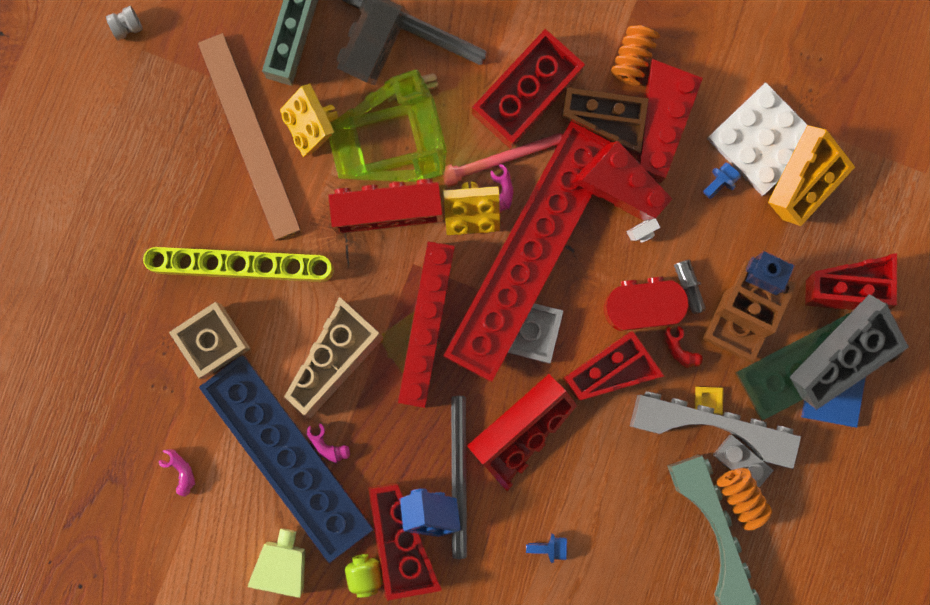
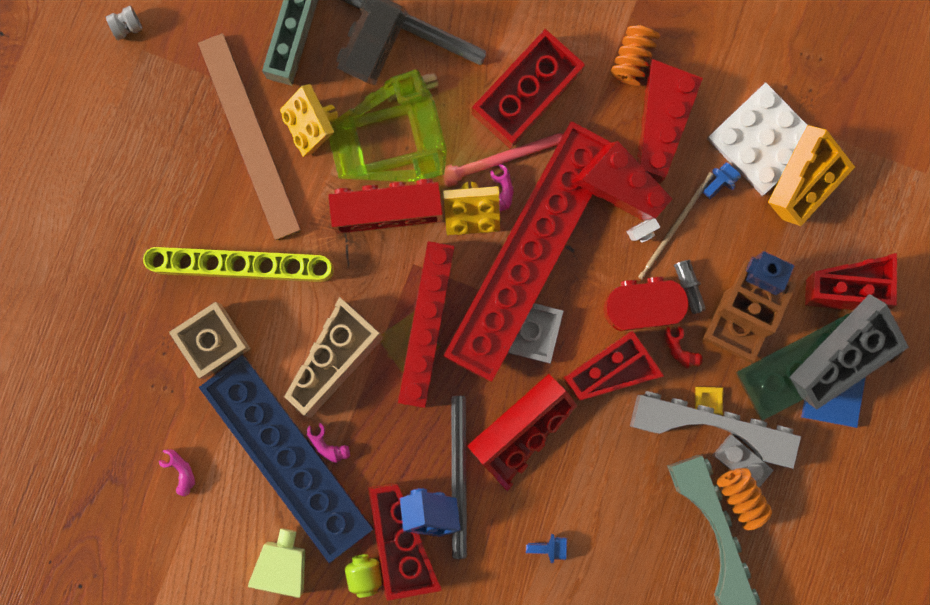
reddish brown wedge [562,87,648,155] -> none
none -> tan piece [638,172,714,280]

